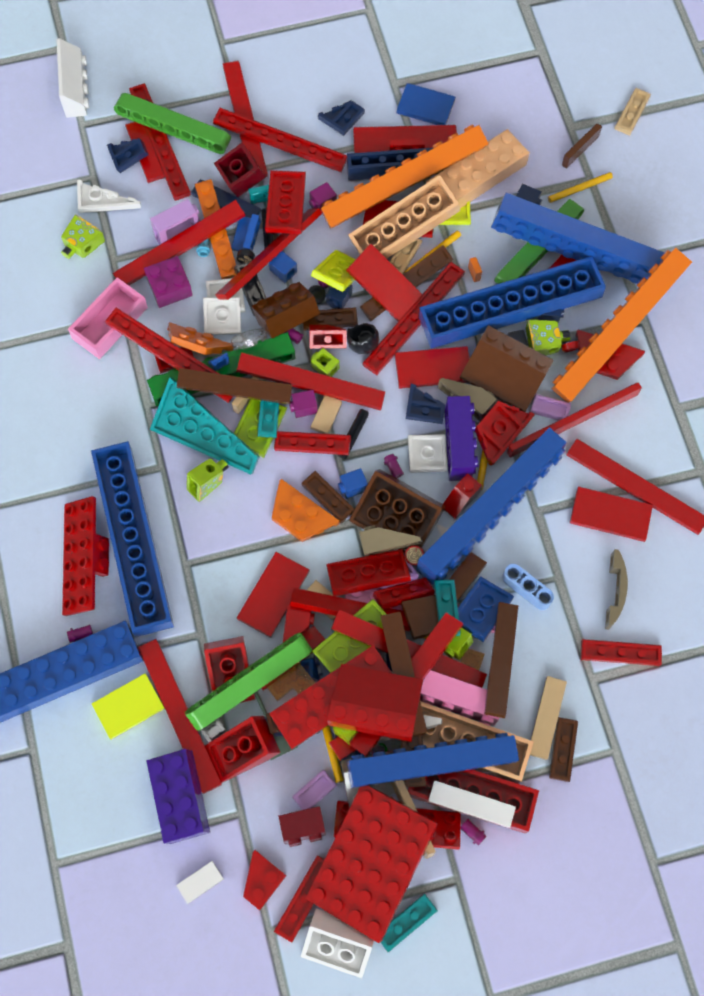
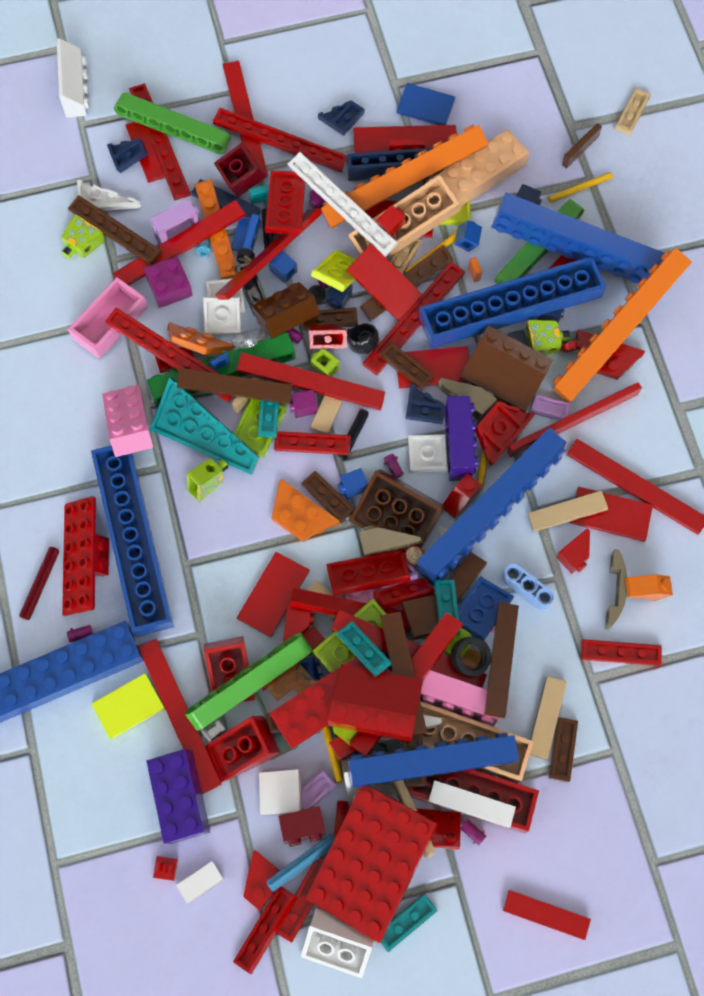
none -> dark red axle [19,547,59,620]
none -> reddish brown tile [68,195,162,266]
none -> bright pink piece [102,385,153,457]
none -> red tile [153,856,178,881]
none -> red tile [233,887,298,975]
none -> white tile [259,769,302,815]
none -> dark azure axle [267,833,335,891]
none -> white tile [288,152,398,257]
none -> teal tile [336,621,391,677]
none -> red brick [376,205,406,237]
none -> reddish brown tile [380,342,434,391]
none -> black tyre [450,637,492,676]
none -> blue brick [454,220,482,252]
none -> red tile [503,890,591,940]
none -> tan tile [528,491,608,532]
none -> red slope [556,528,590,574]
none -> orange slope [625,574,673,601]

